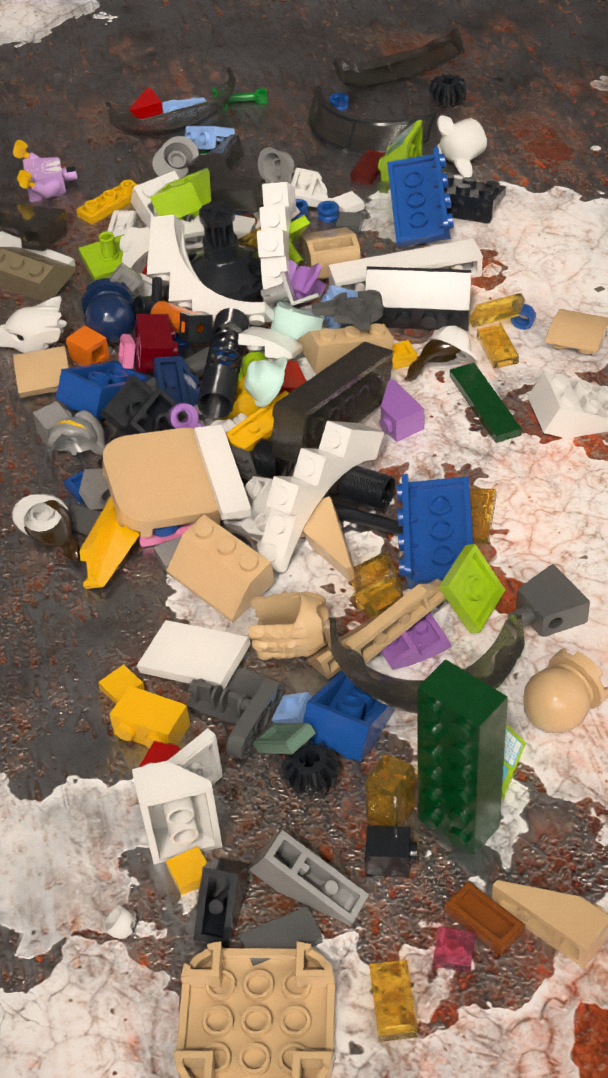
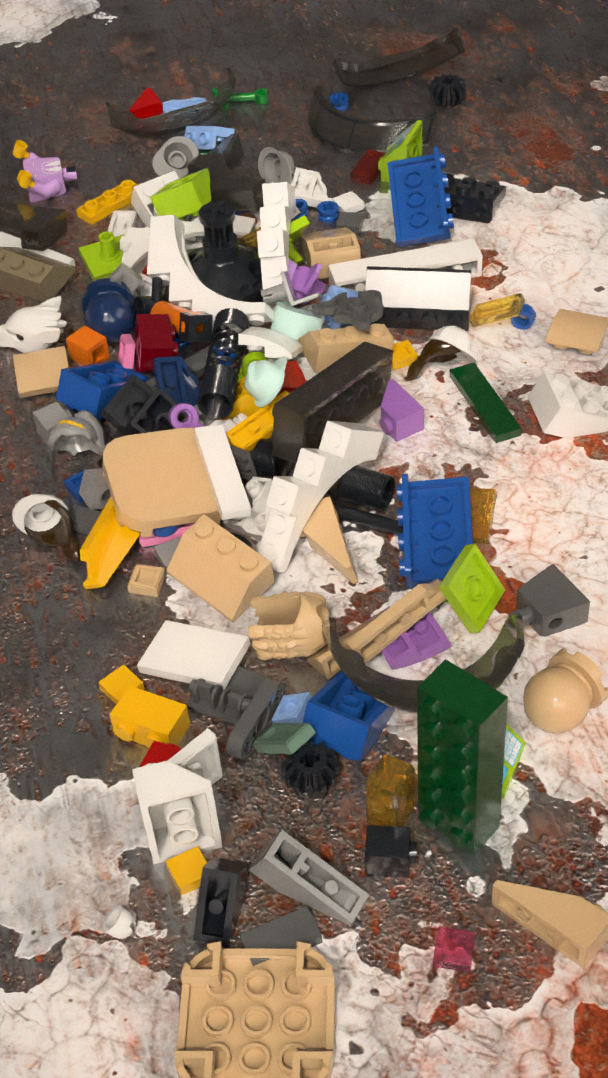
clear yellow brick [351,551,403,619] -> none
clear yellow plate [369,960,418,1042] -> none
white piece [437,115,487,178] -> none
dark orange tile [444,881,525,956] -> none
clear yellow plate [476,324,519,369] -> none
none -> tan tile [127,564,166,597]

